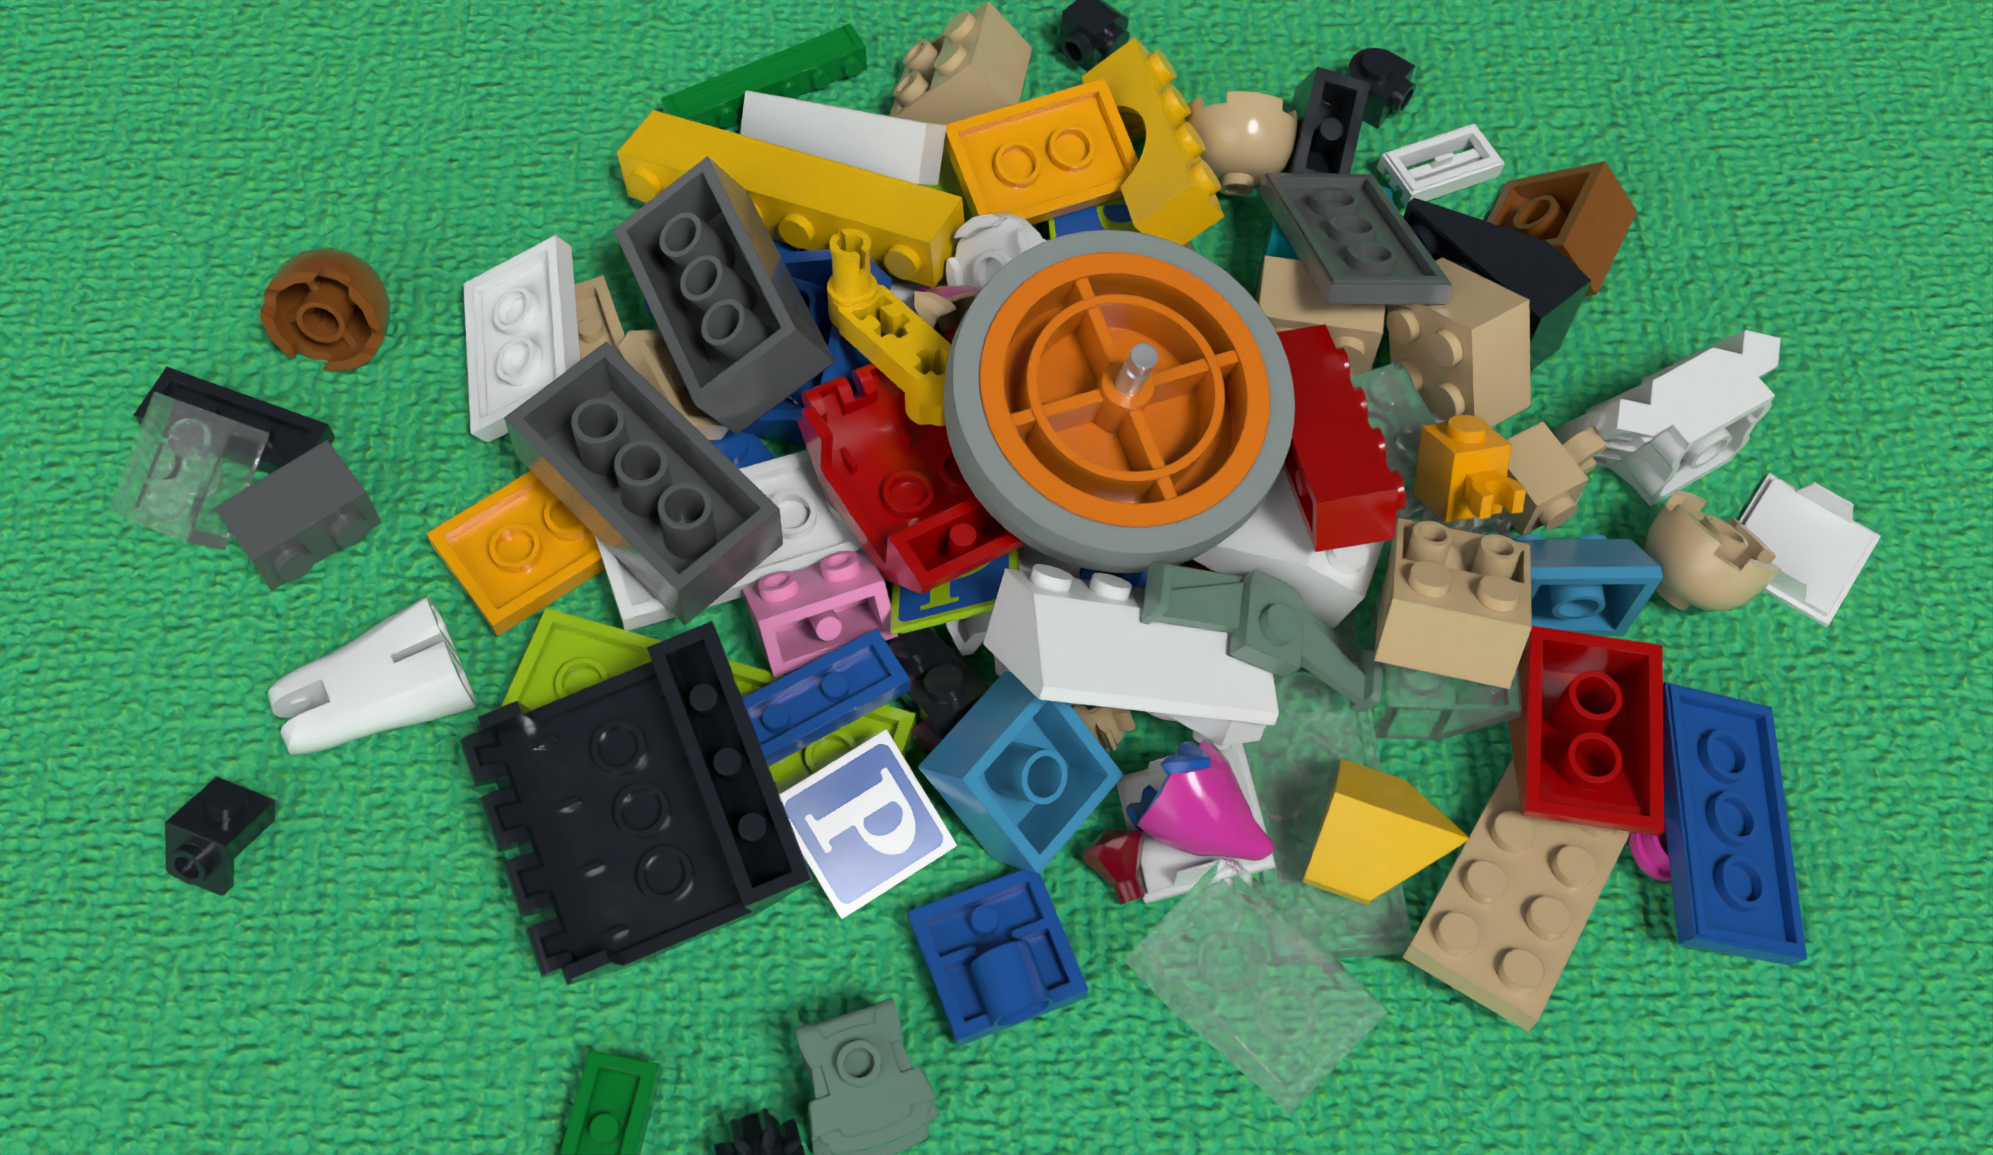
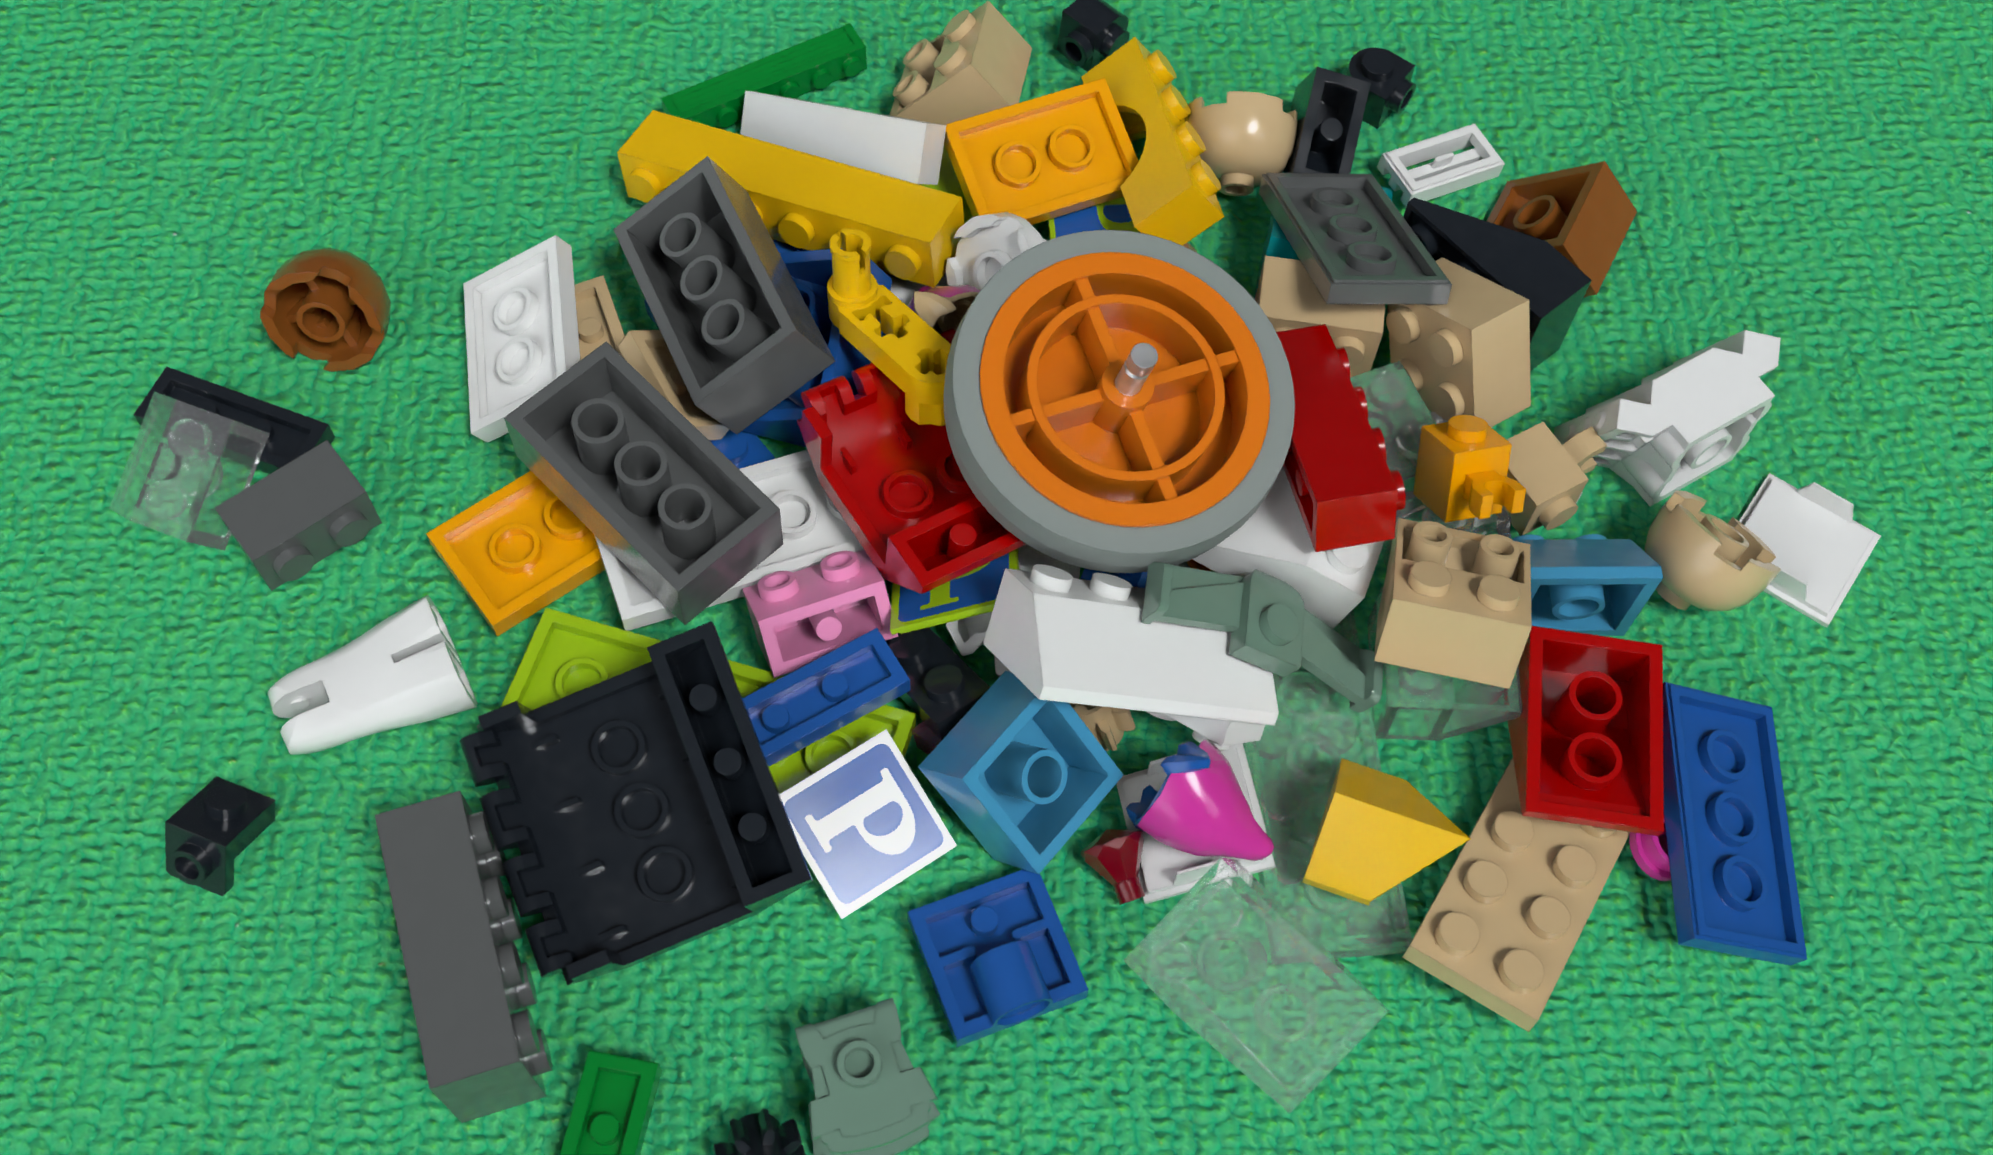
none -> dark grey brick [375,791,553,1123]

